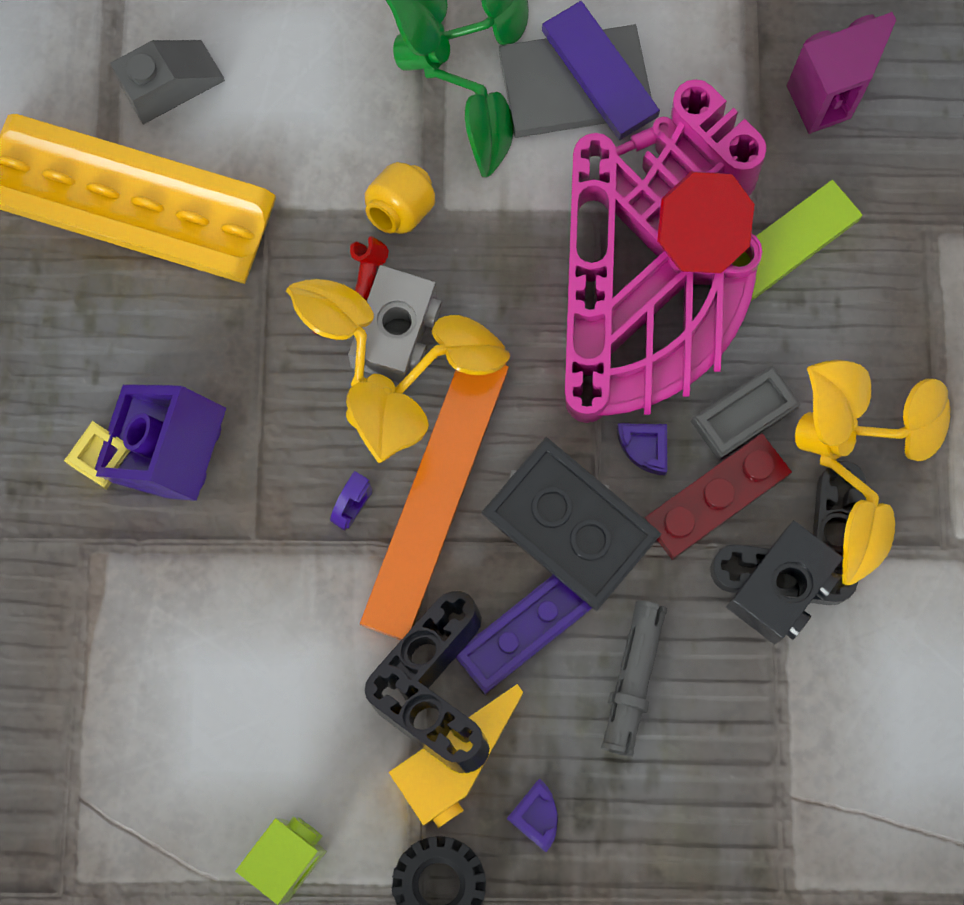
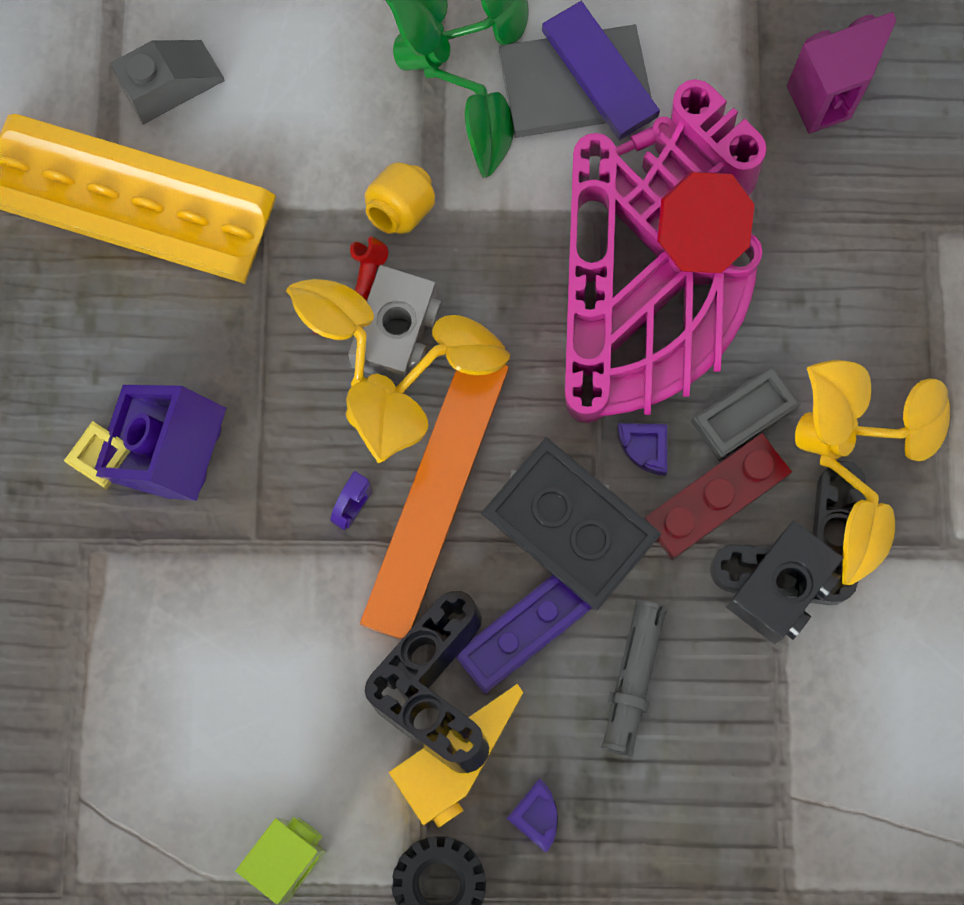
lime tile [732,179,863,301] -> none

